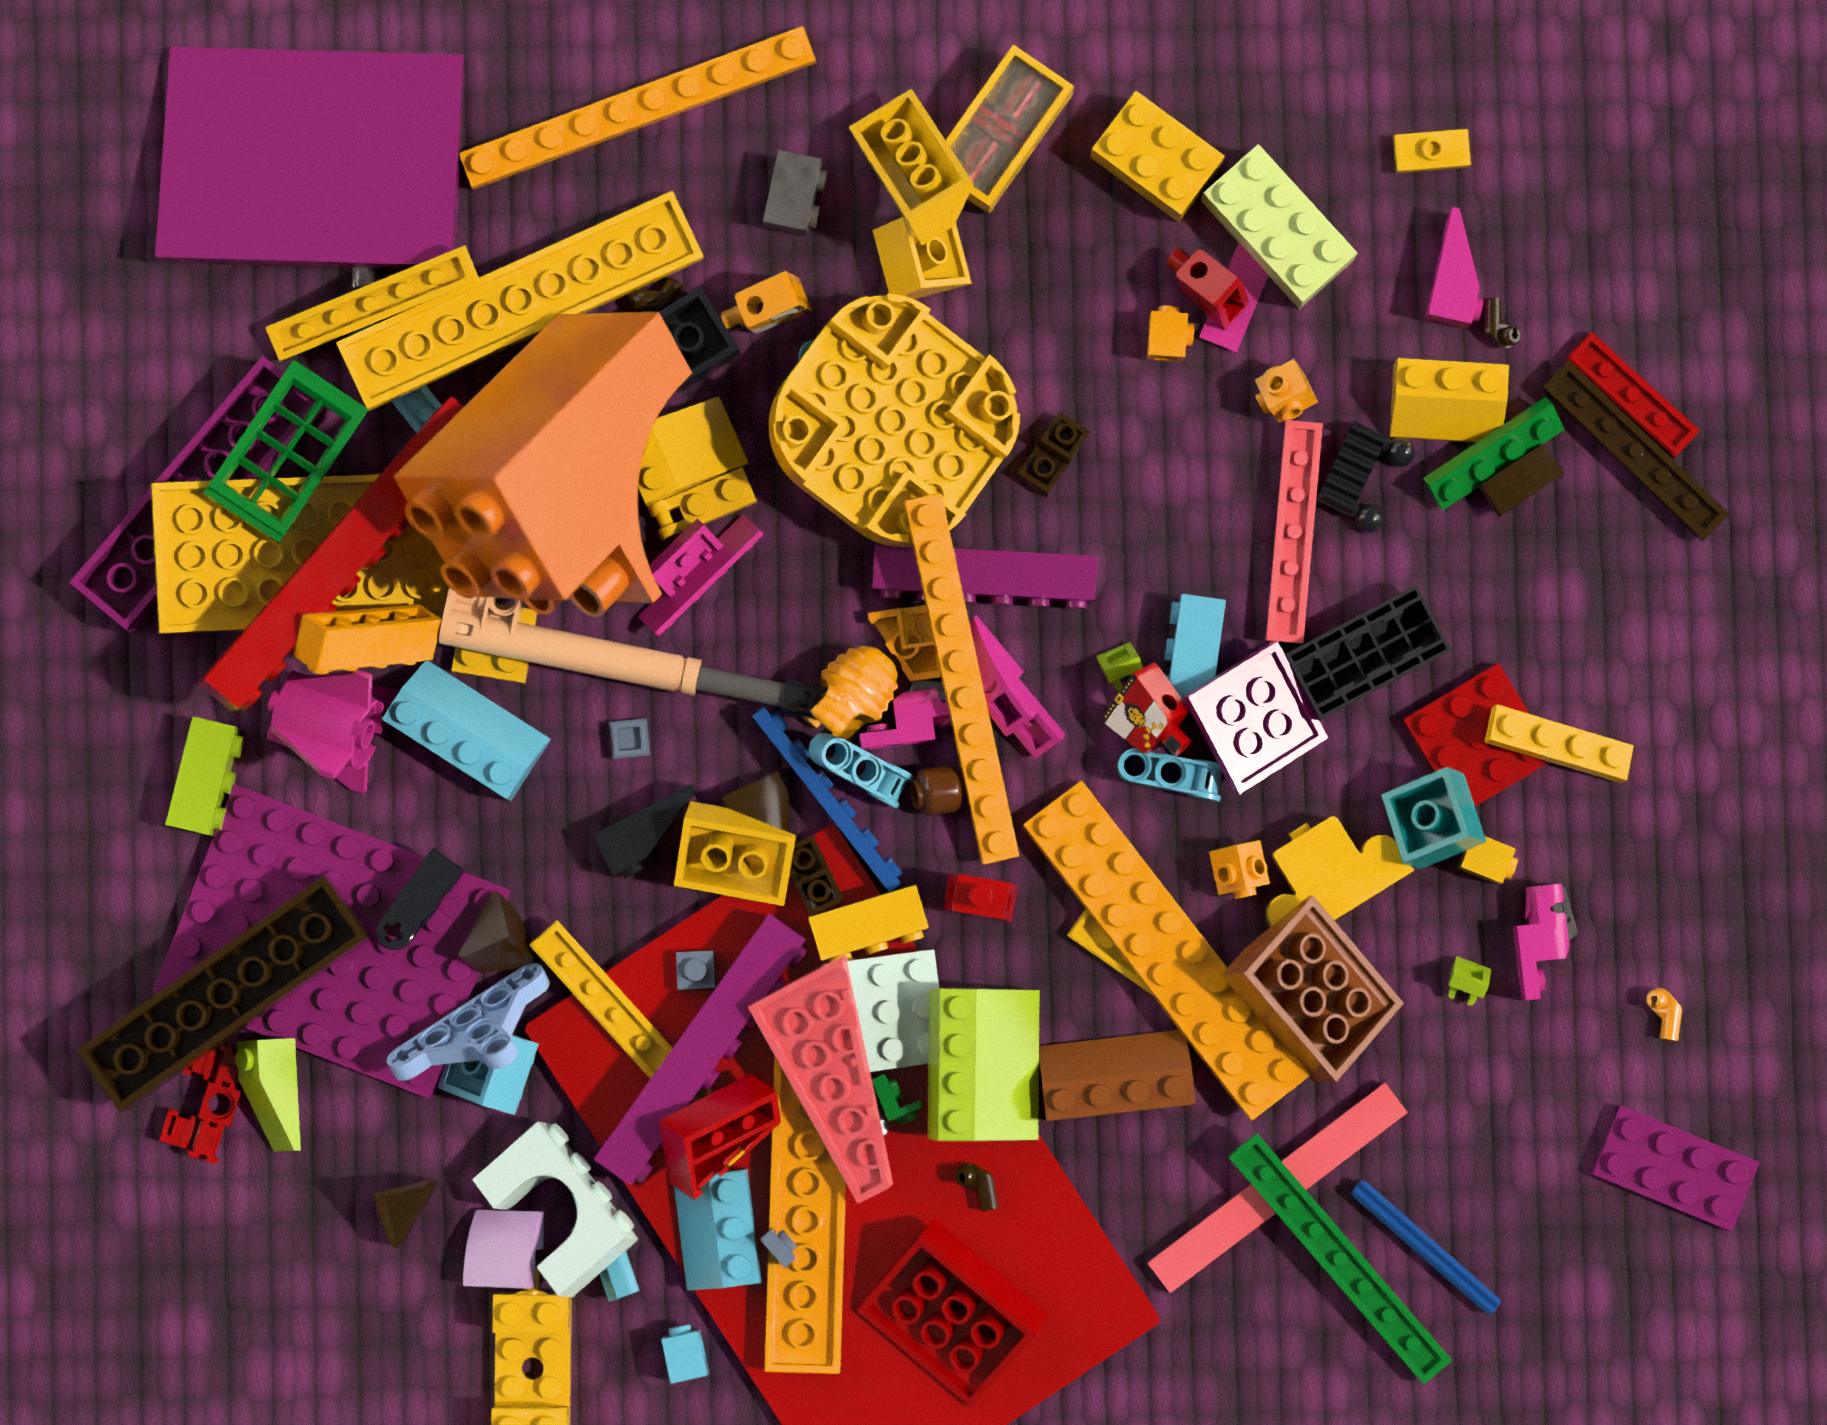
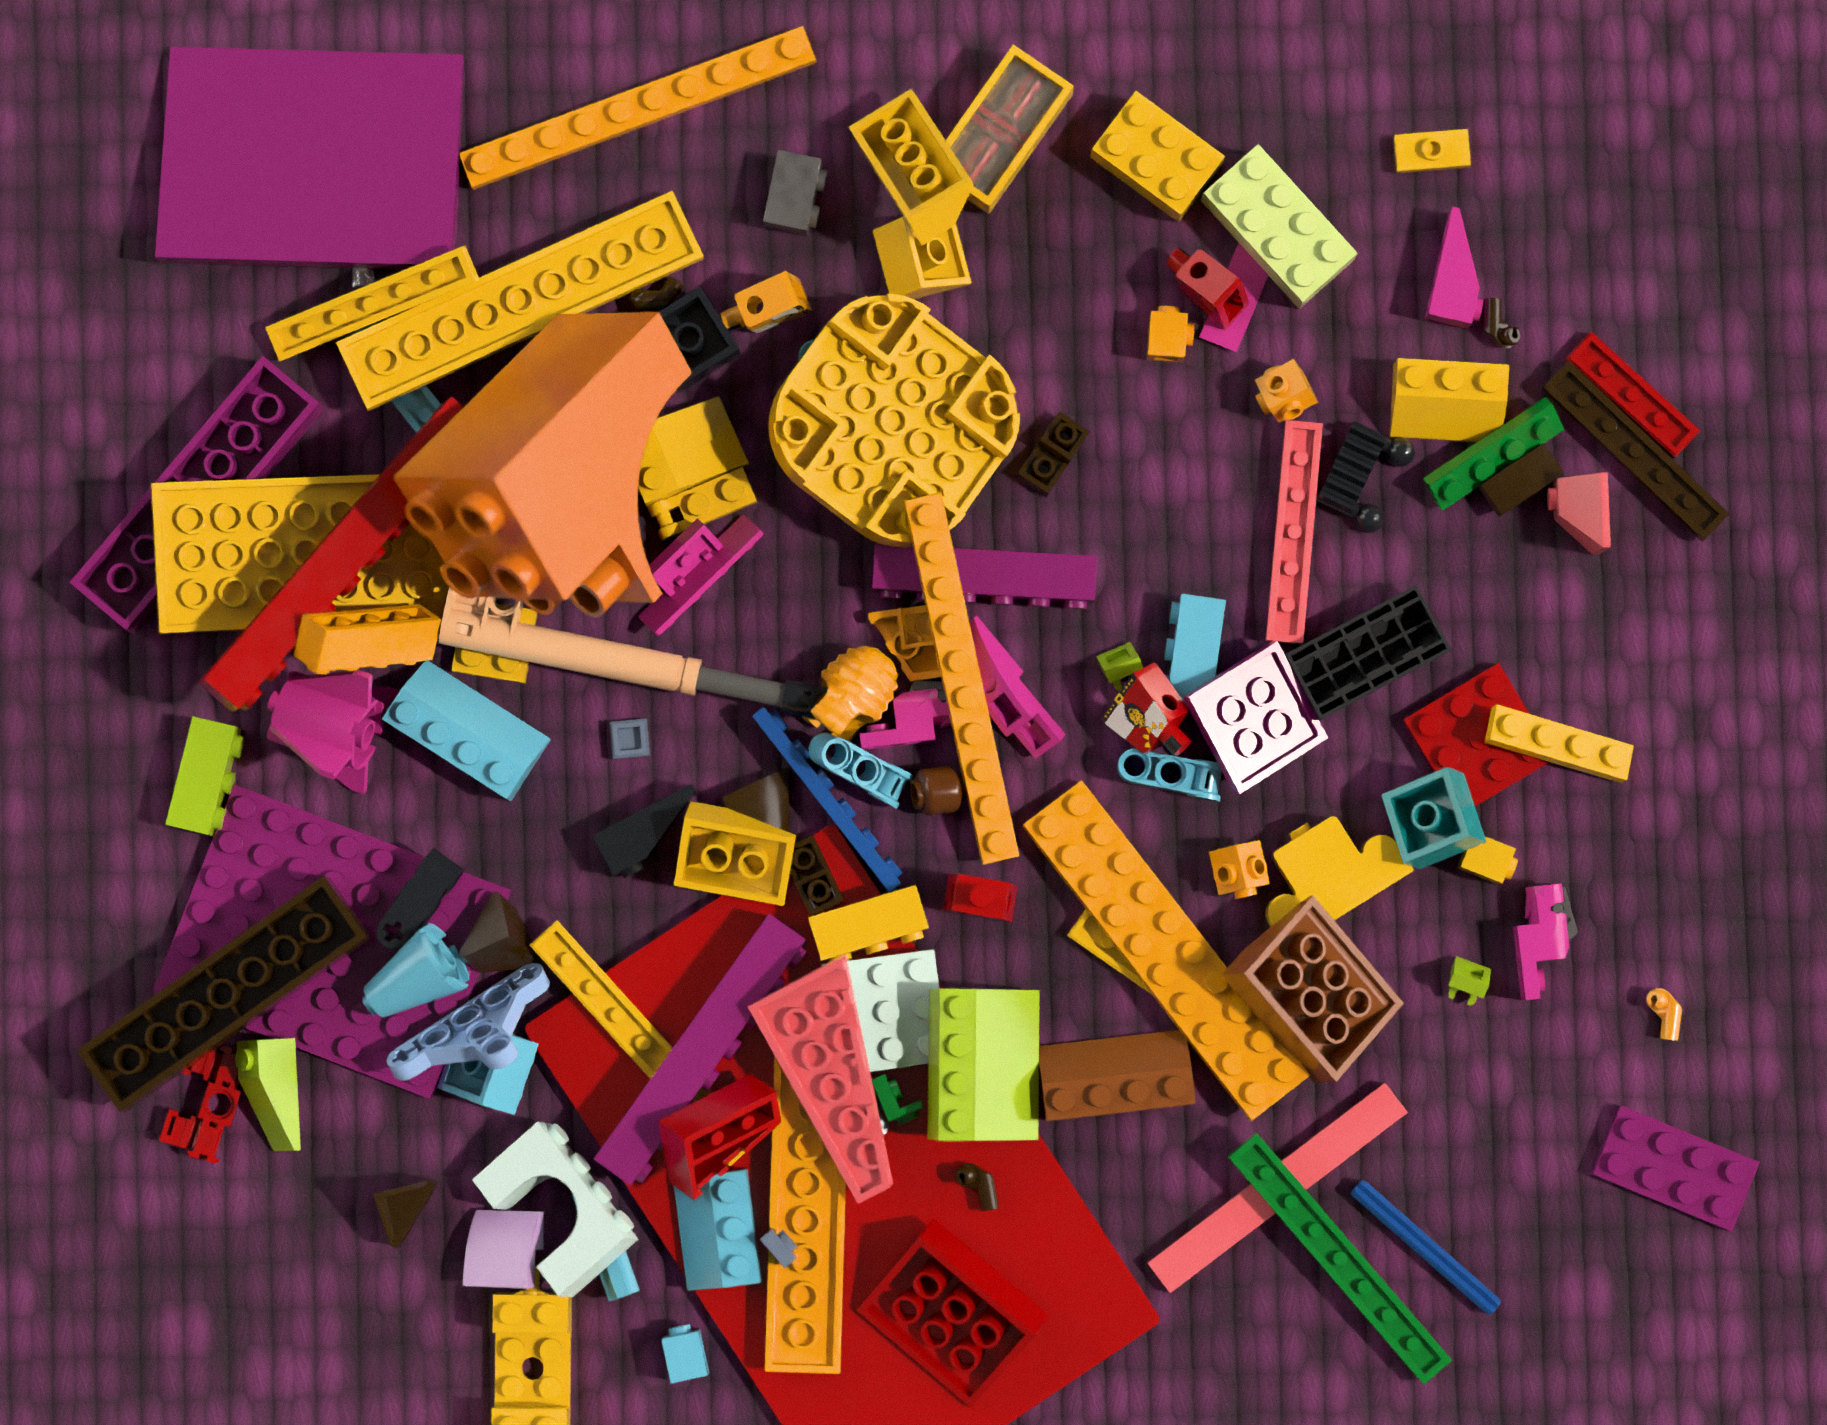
green piece [203,360,369,544] -> none
sand blue plate [676,950,716,990] -> none
none -> medium azure cone [362,923,470,1018]
none -> coral slope [1547,472,1611,555]

